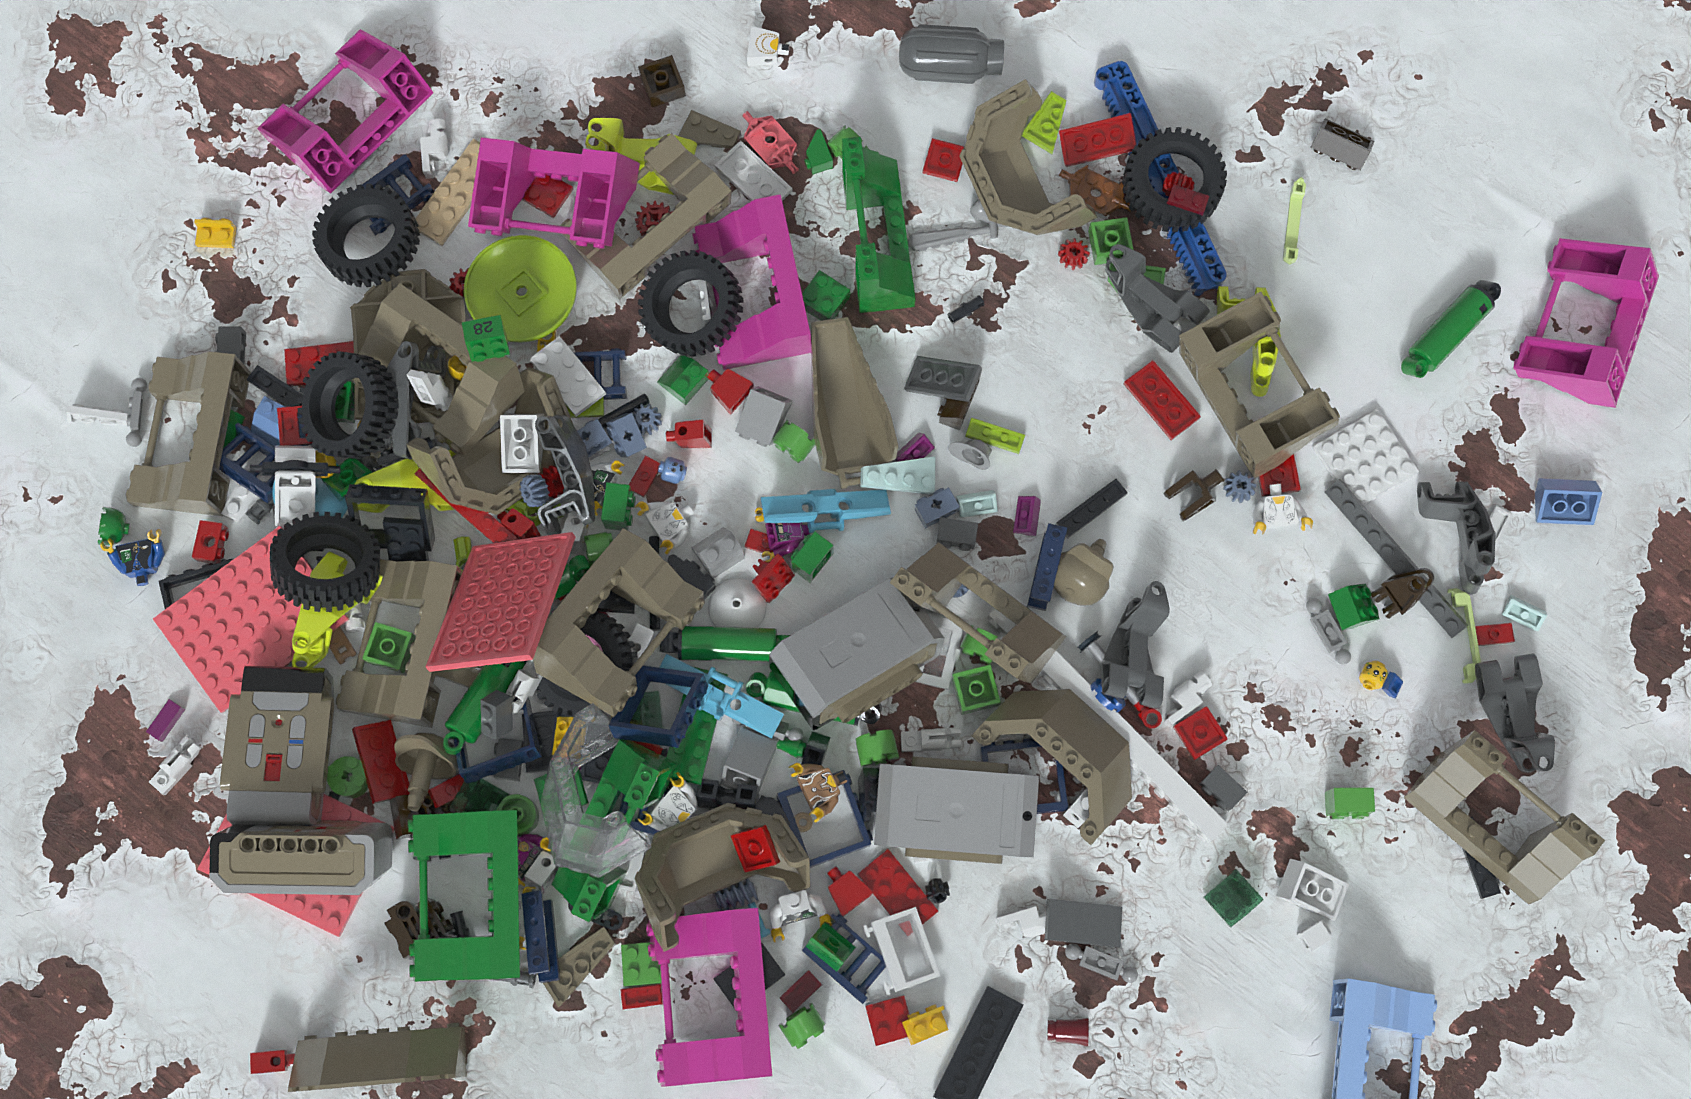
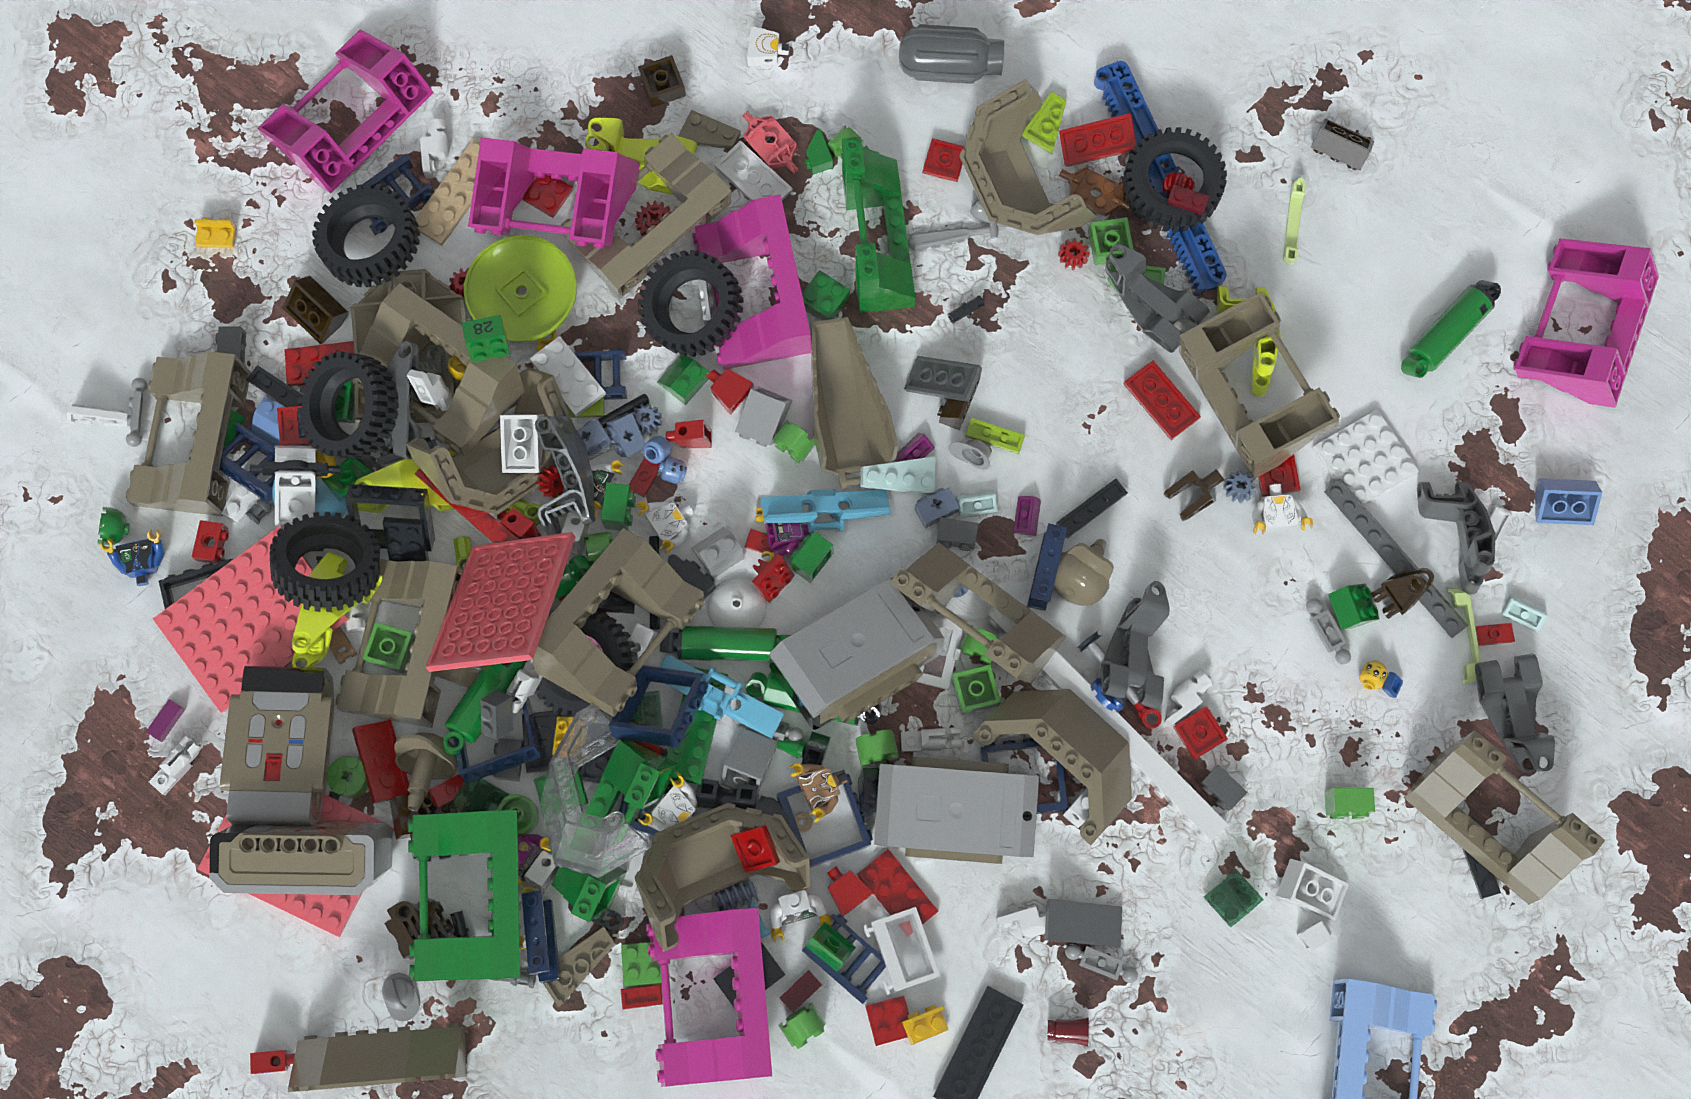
sand blue gear [519,474,550,507] -> none
black gear [925,878,950,903] -> none
none -> dark brown slope [282,276,348,344]
none -> light grey piece [382,973,419,1021]
none -> medium blue head [643,436,671,464]

